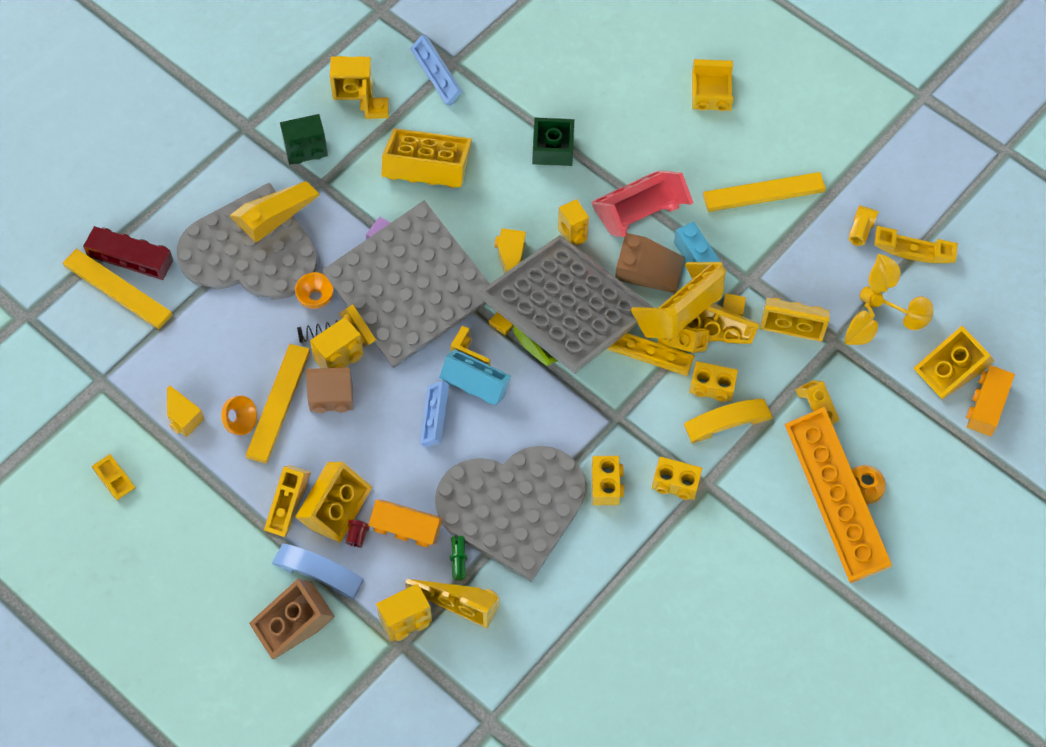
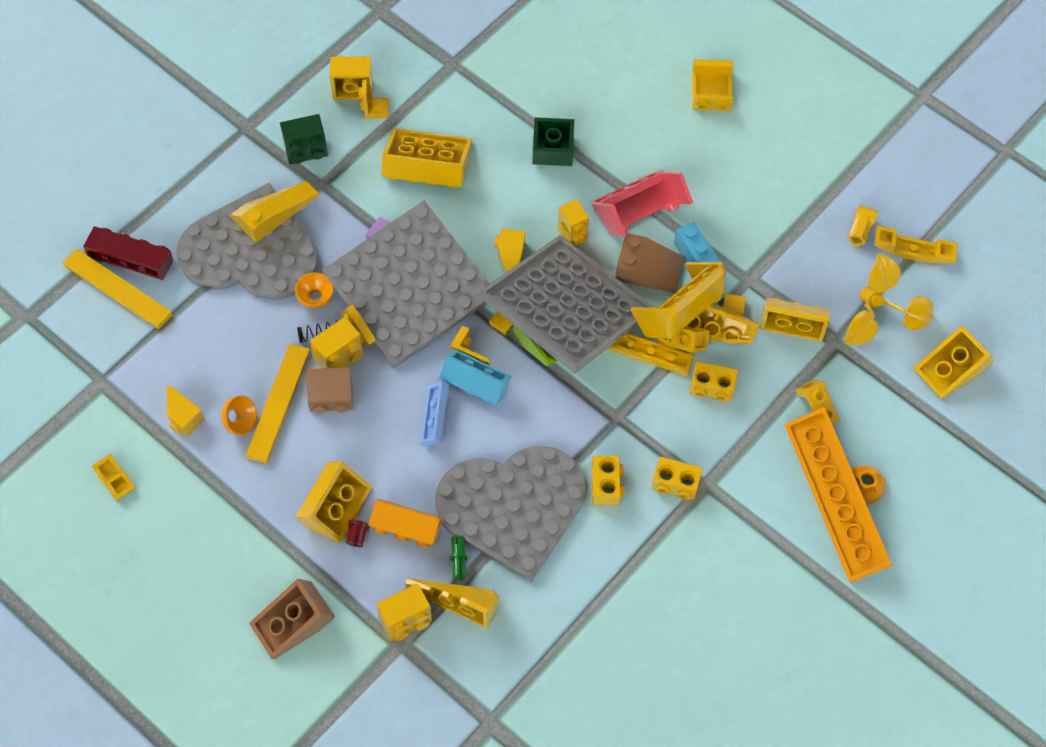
yellow slope [264,465,311,537] -> none
light blue slope [272,544,363,599] -> none
light blue plate [410,35,463,105] -> none
yellow slope [684,399,772,444] -> none
yellow tile [703,172,826,212] -> none
light orange brick [965,365,1015,437] -> none

